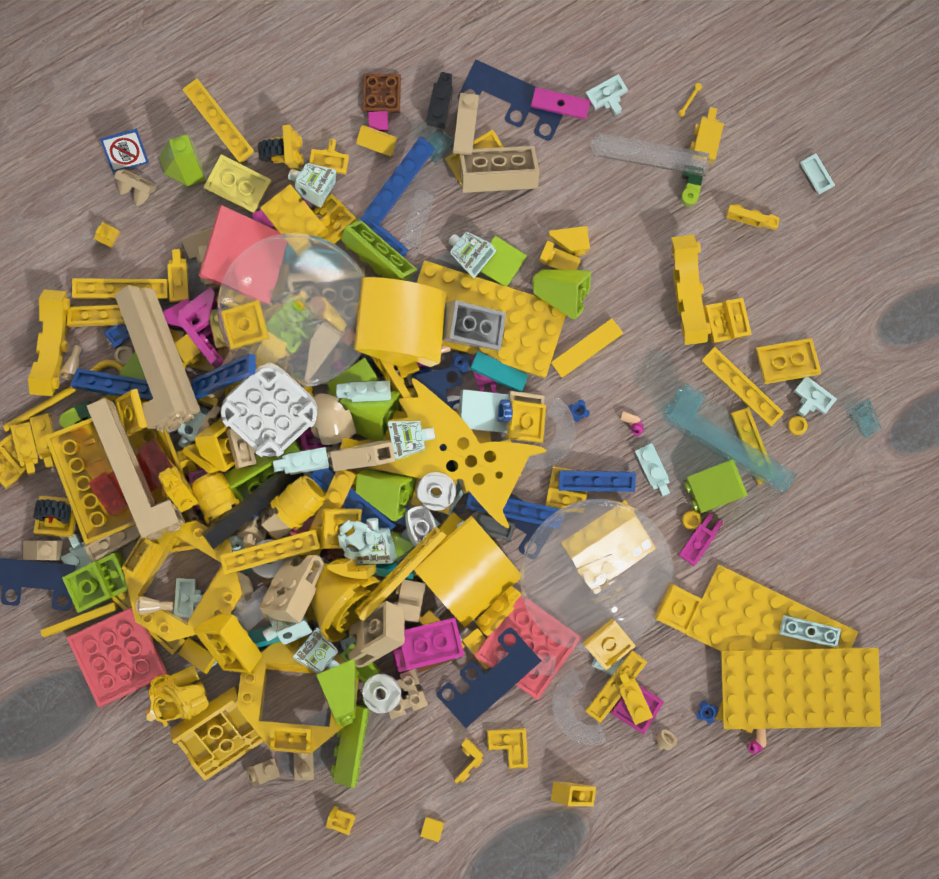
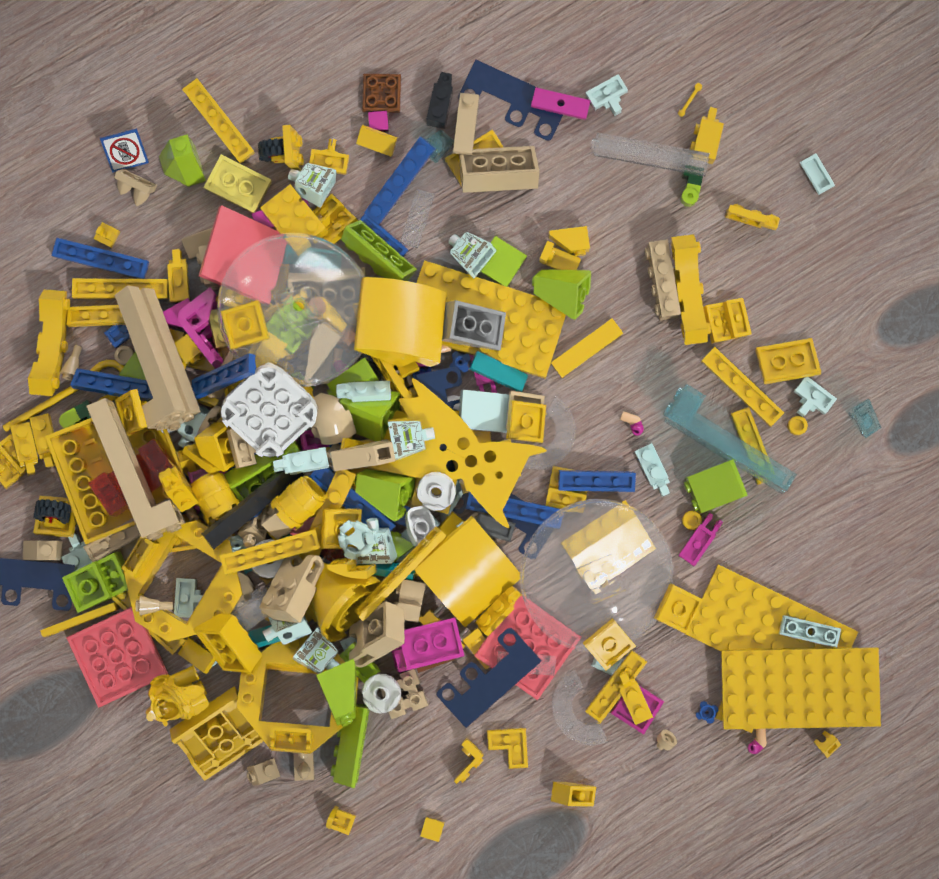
blue tile [497,399,513,422] -> none
blue plate [568,400,590,422] -> none
none -> blue plate [51,238,149,279]
none -> tan brick [645,239,681,321]
none -> yellow tile [814,731,841,758]

